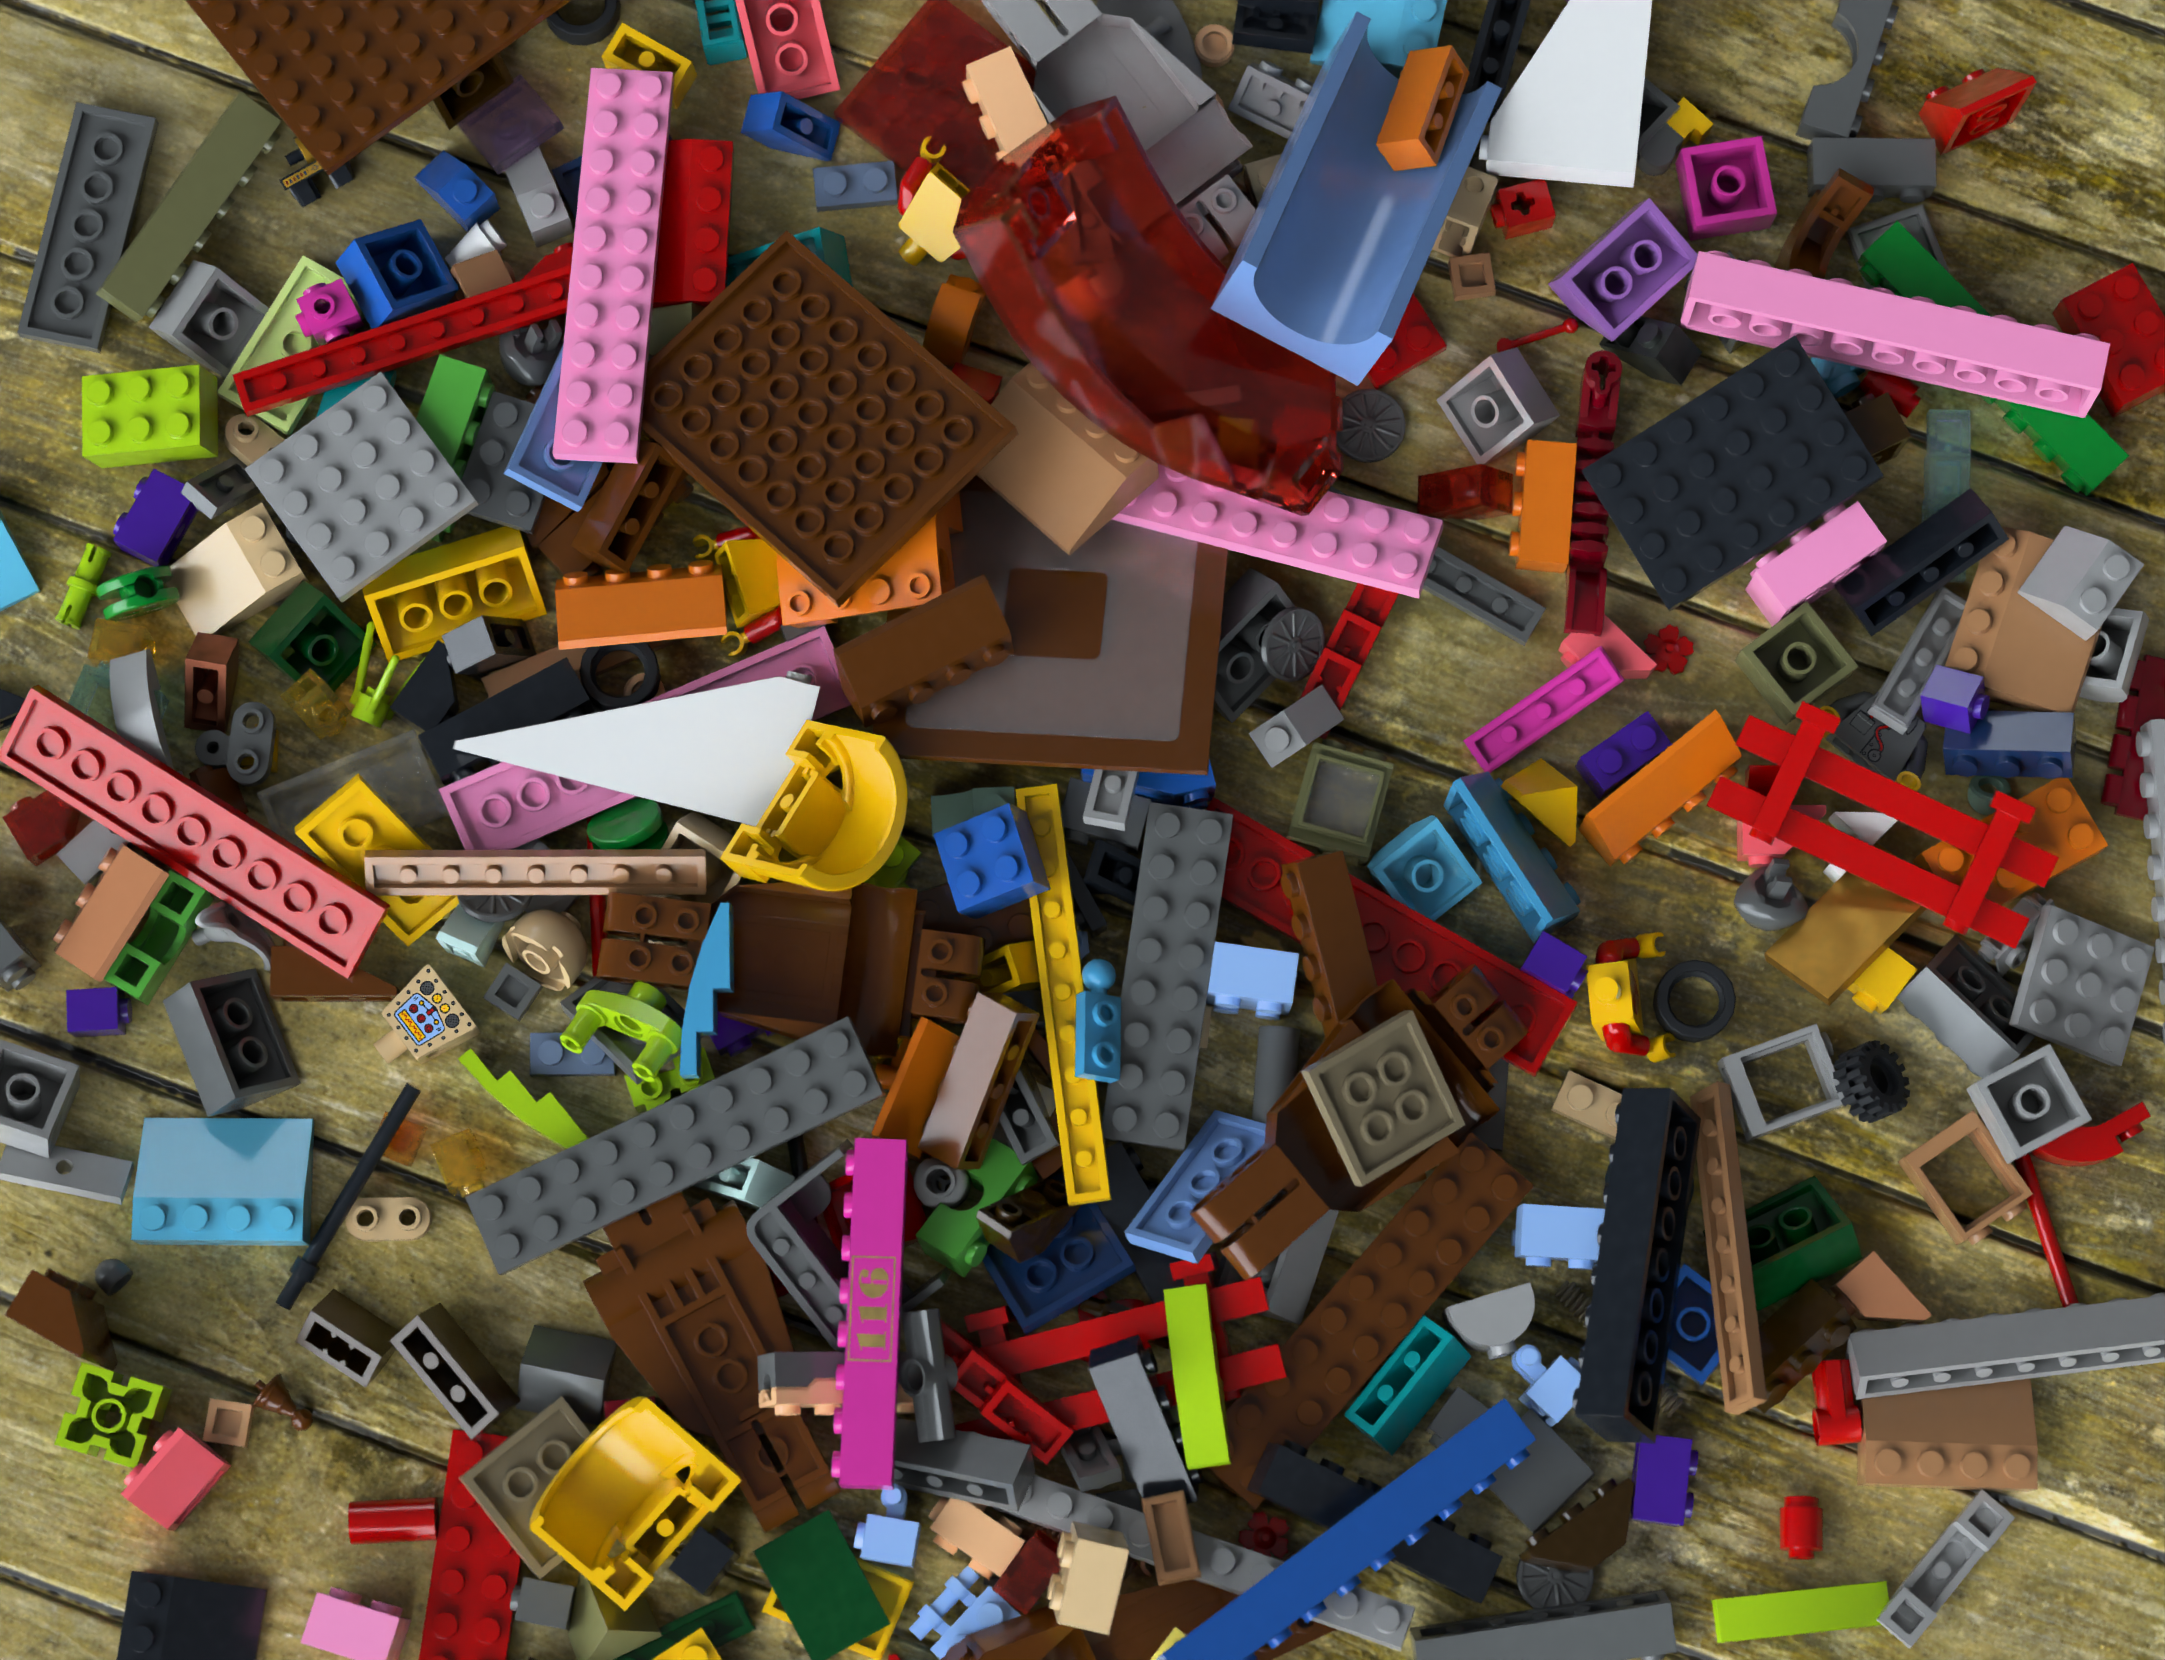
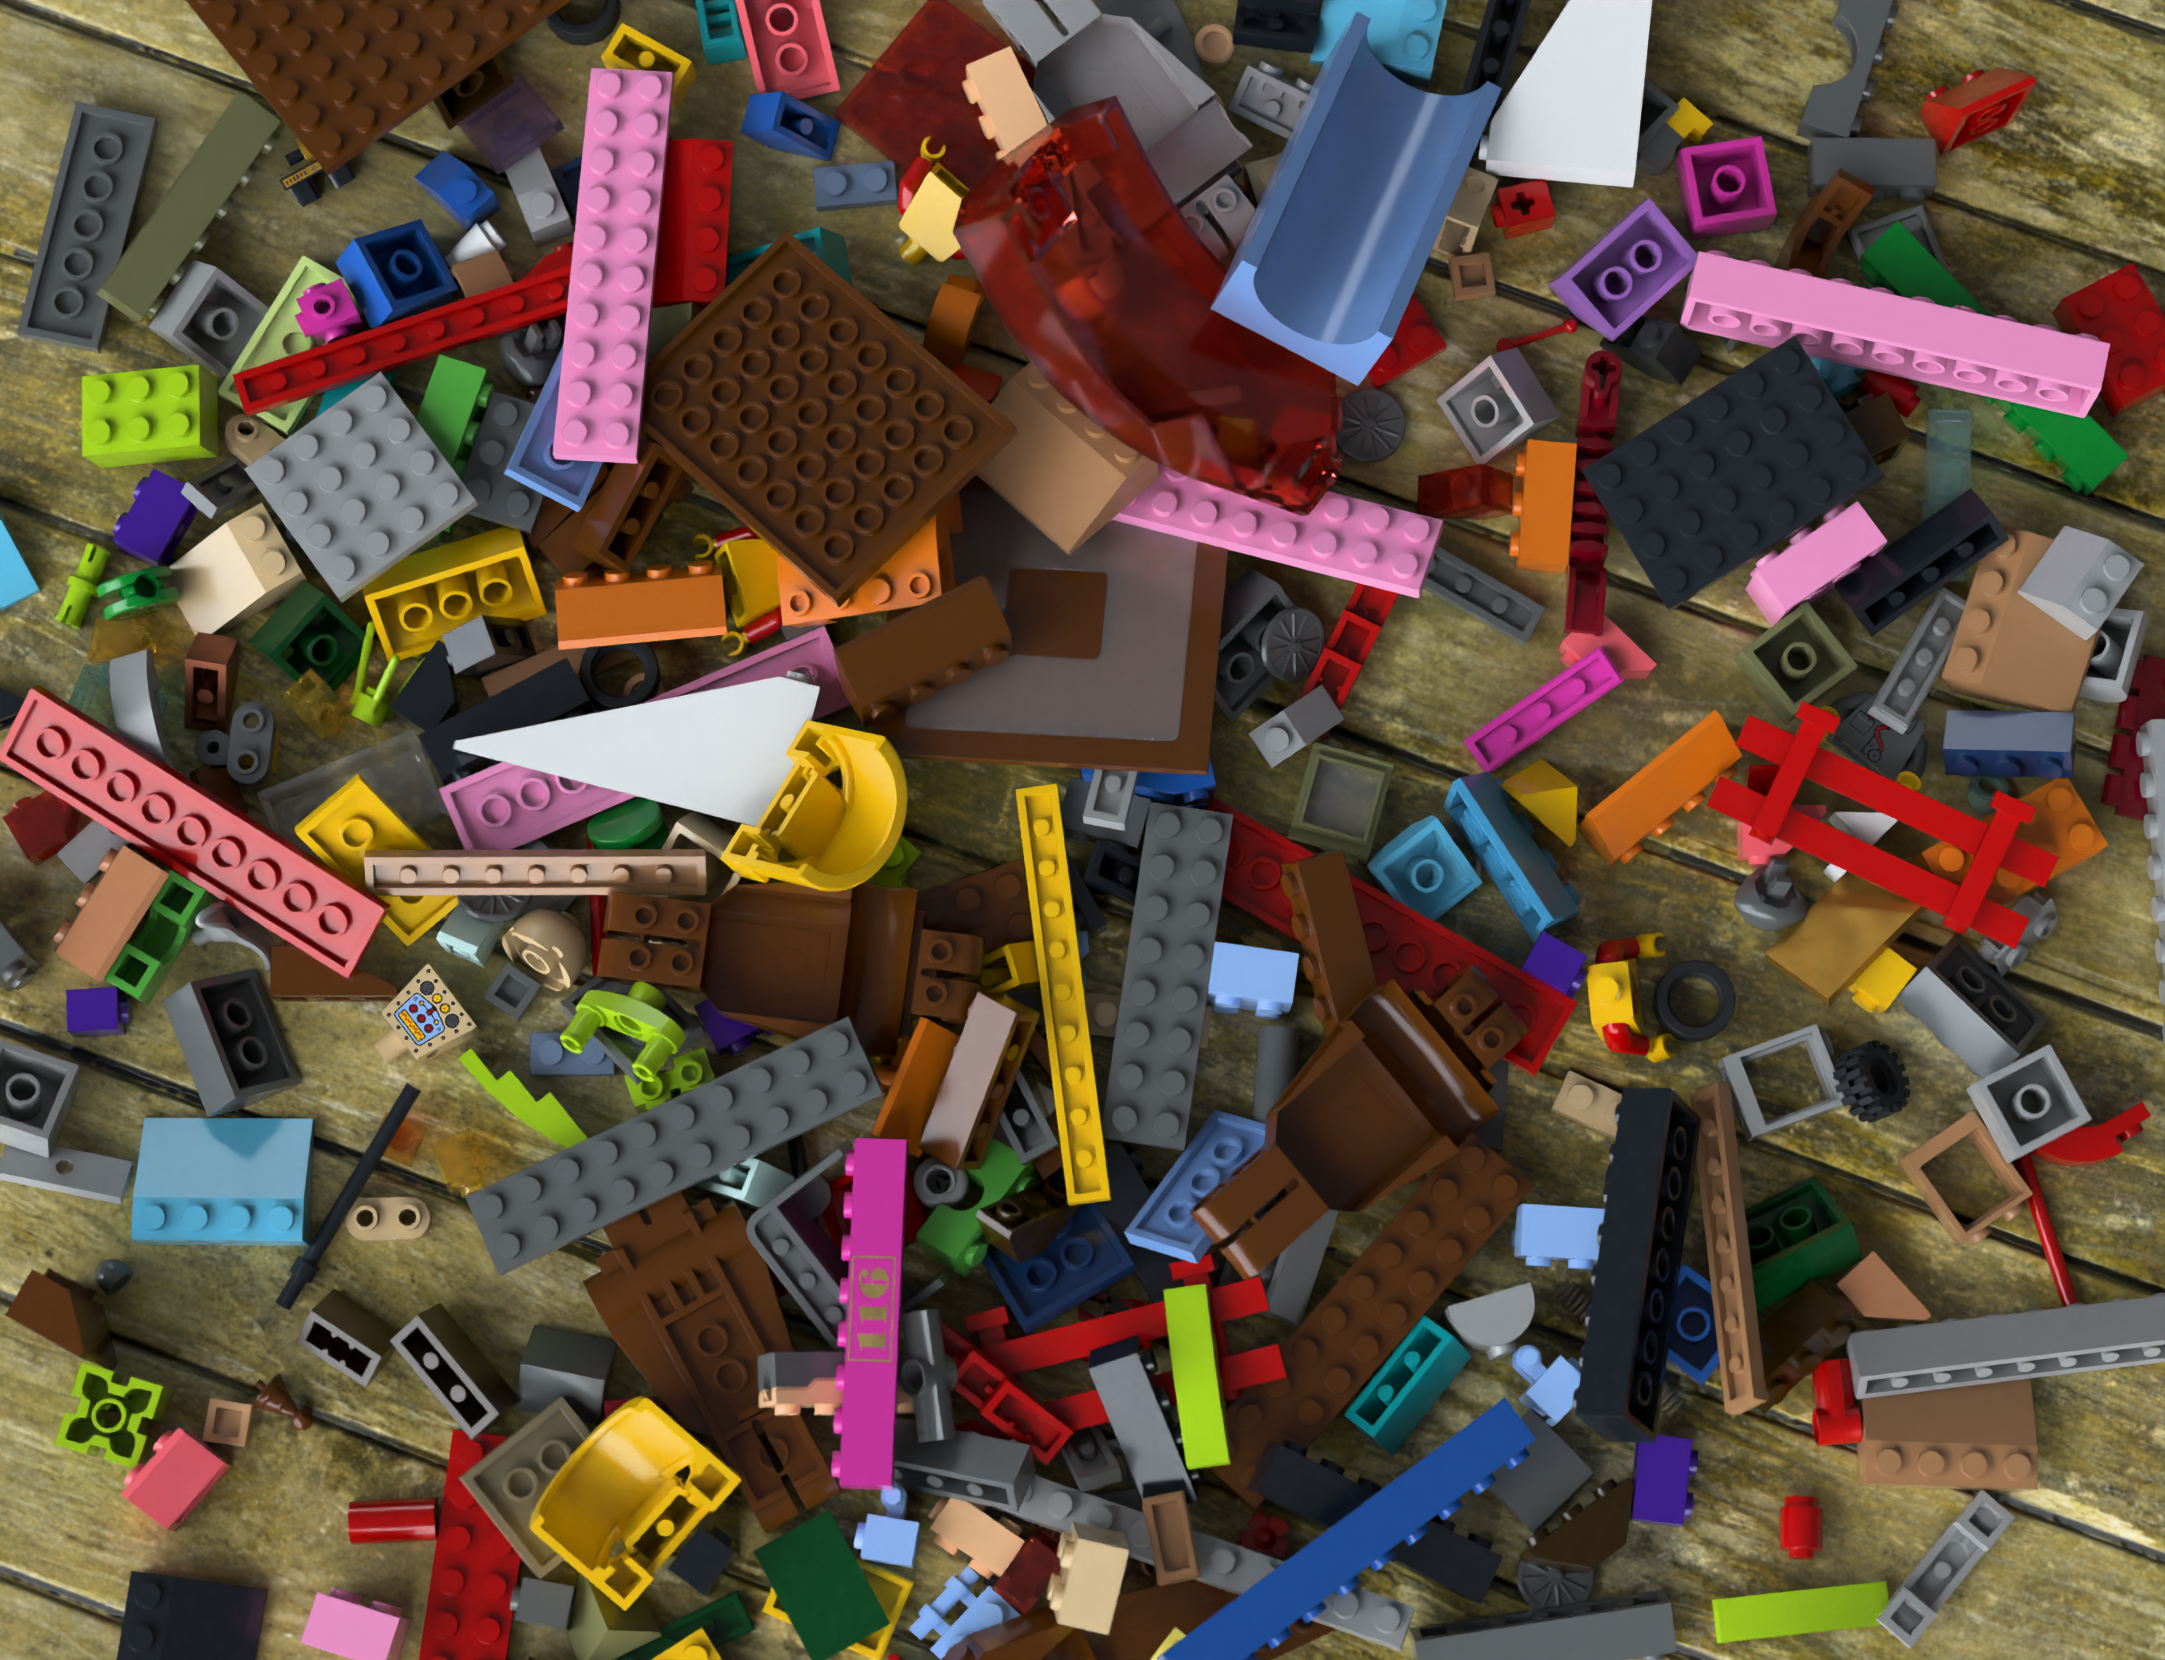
dark azure slope [680,902,734,1079] -> none
sand green arch [931,786,1015,840] -> none
blue brick [933,803,1051,920] -> none
dark azure plate [1075,959,1121,1083] -> none
dark tan plate [1301,1010,1466,1186] -> none
orange brick [1376,45,1470,171] -> none
dark grey brick [1425,1386,1489,1448] -> none
dark purple brick [1575,711,1672,800] -> none
red plant [1643,624,1694,675] -> none
dark purple brick [1920,664,1990,734] -> none
light grey plate [2009,905,2155,1066] -> none

